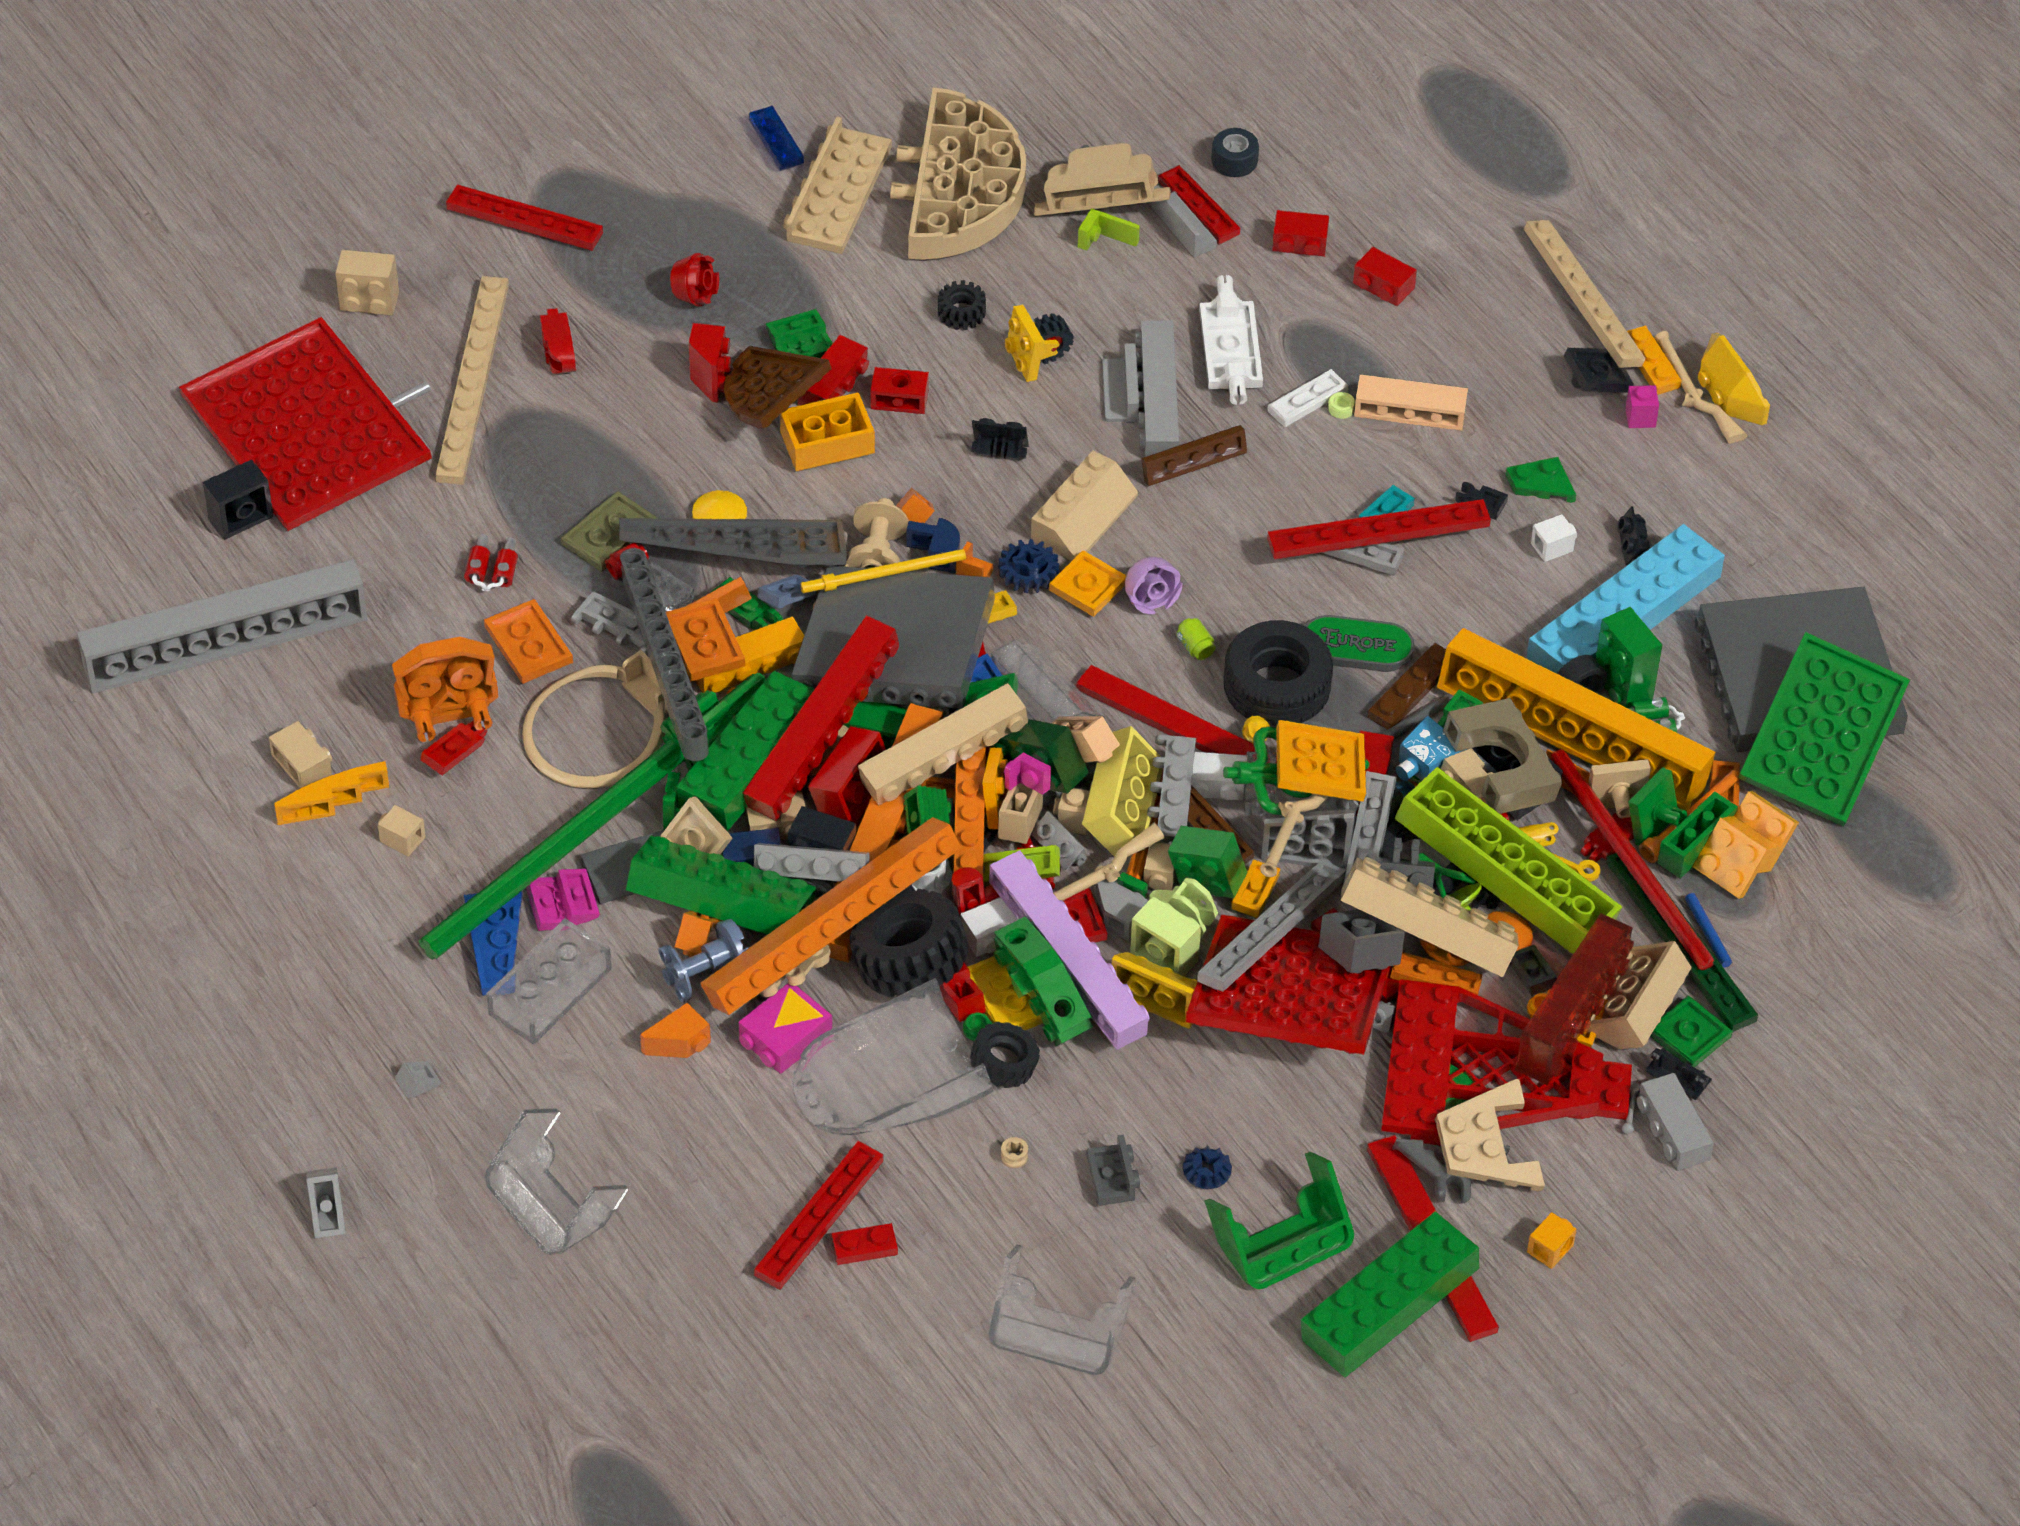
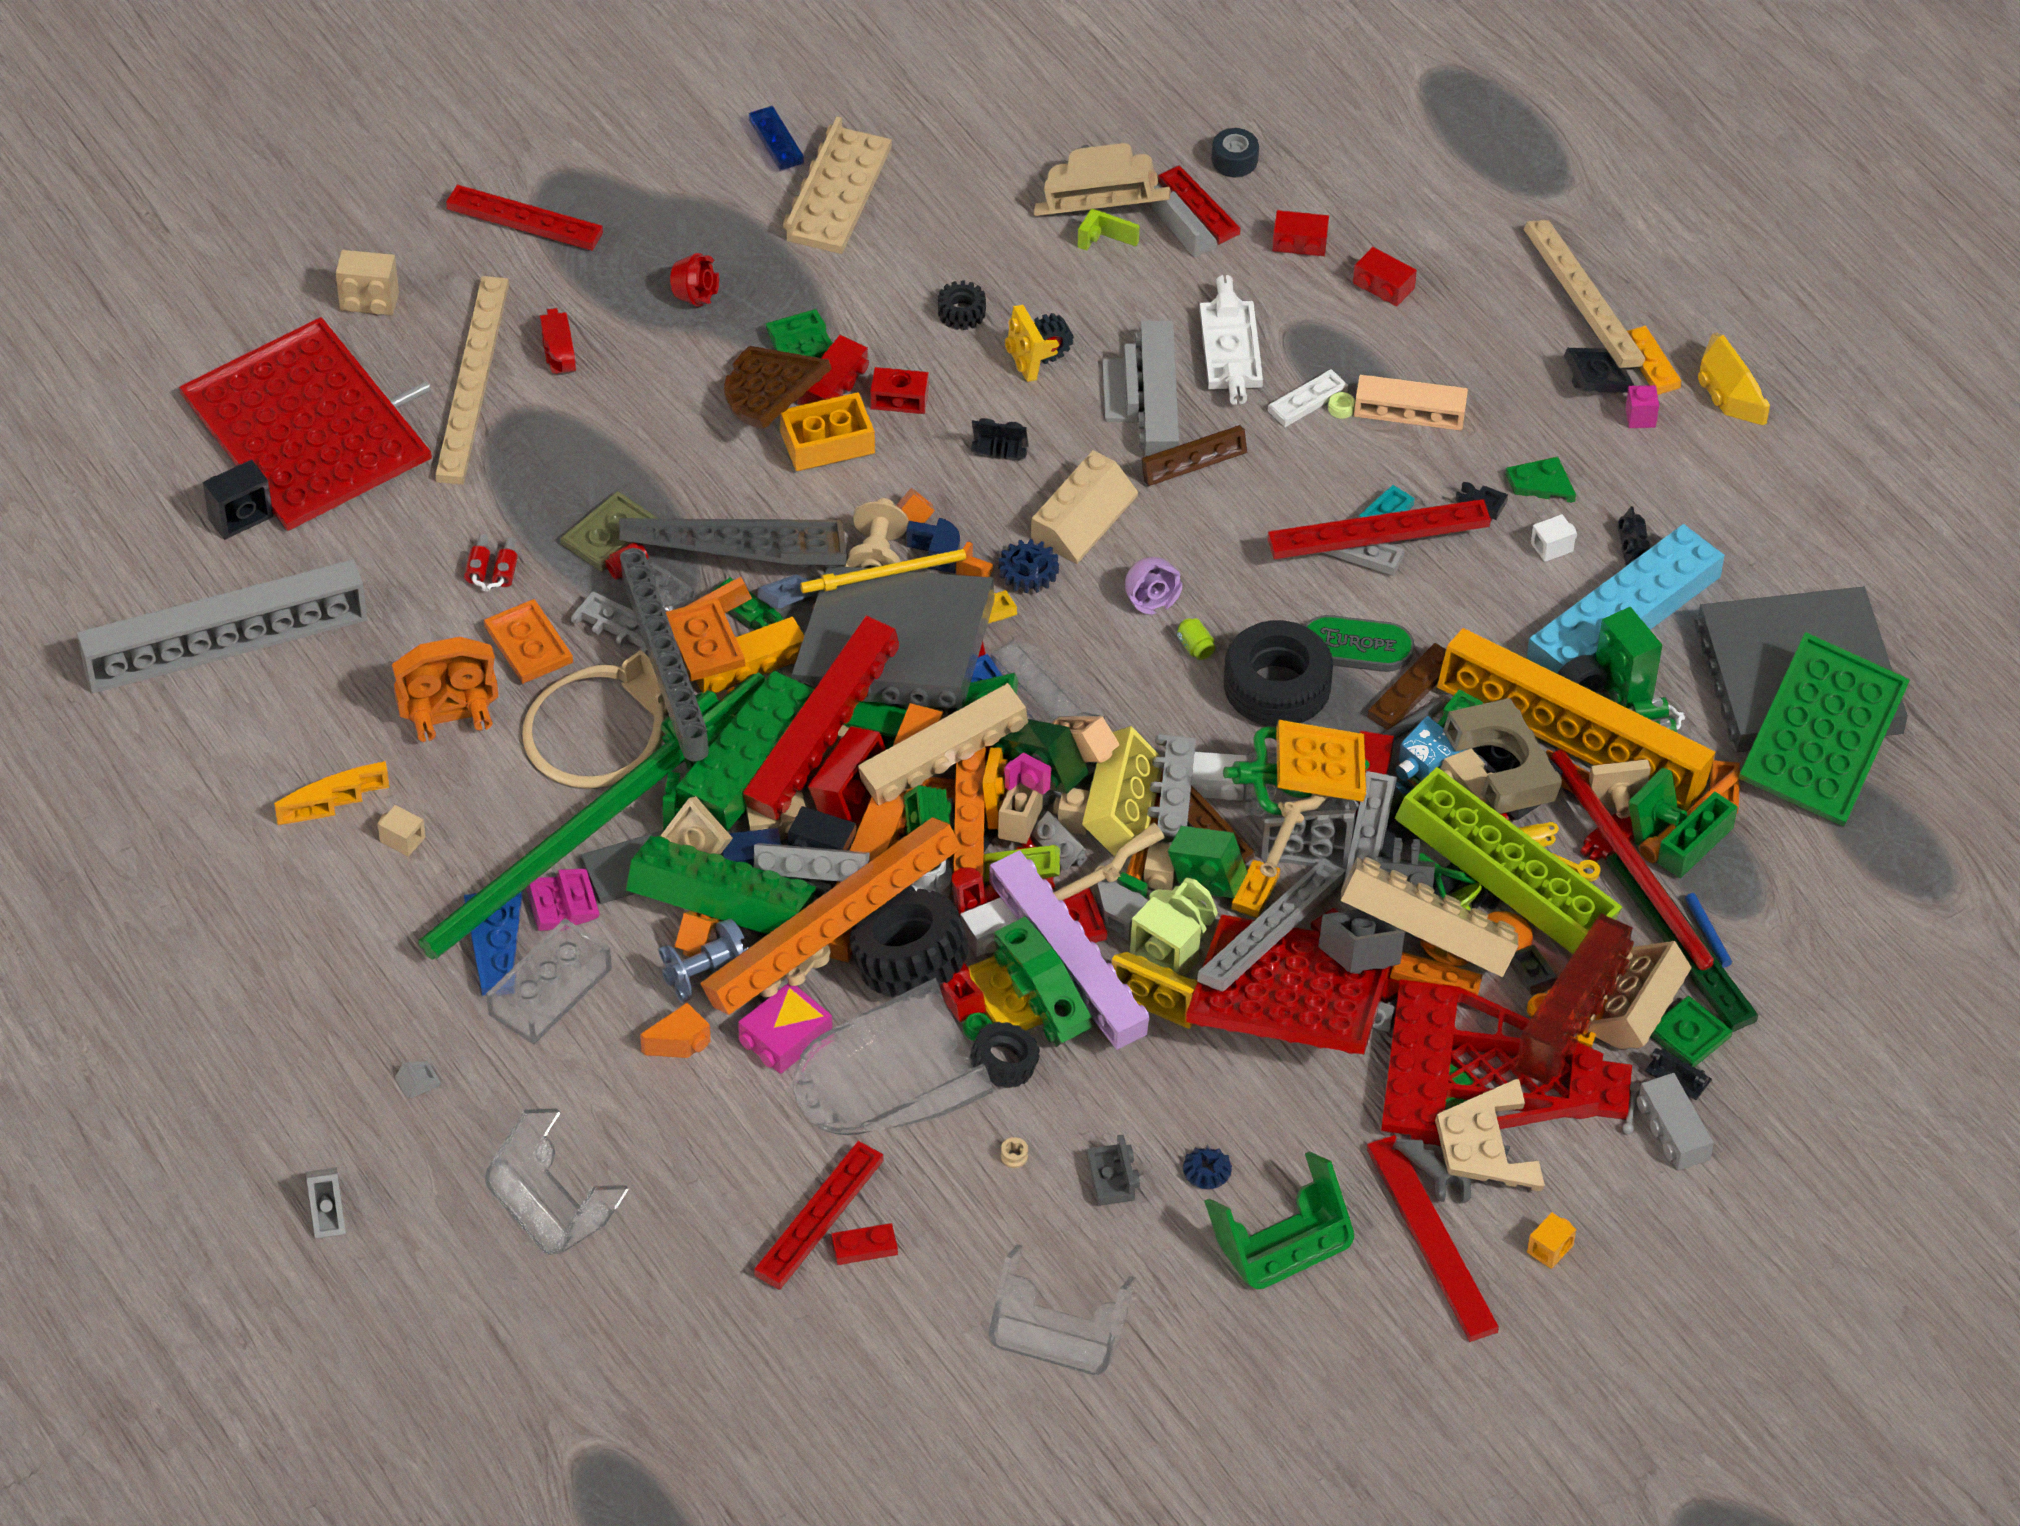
tan brick [269,721,332,788] -> none
red hinge [420,720,488,776] -> none
red slope [689,323,731,403] -> none
yellow dish [692,490,747,519] -> none
tan brick [890,87,1026,260] -> none
light orange plate [1049,550,1126,617] -> none
red tile [1076,665,1277,786] -> none
yellow plate [1242,716,1270,743] -> none
green brick [1301,1211,1479,1378] -> none
tan piece [1654,331,1748,444] -> none
light orange bracket [1692,791,1799,899] -> none

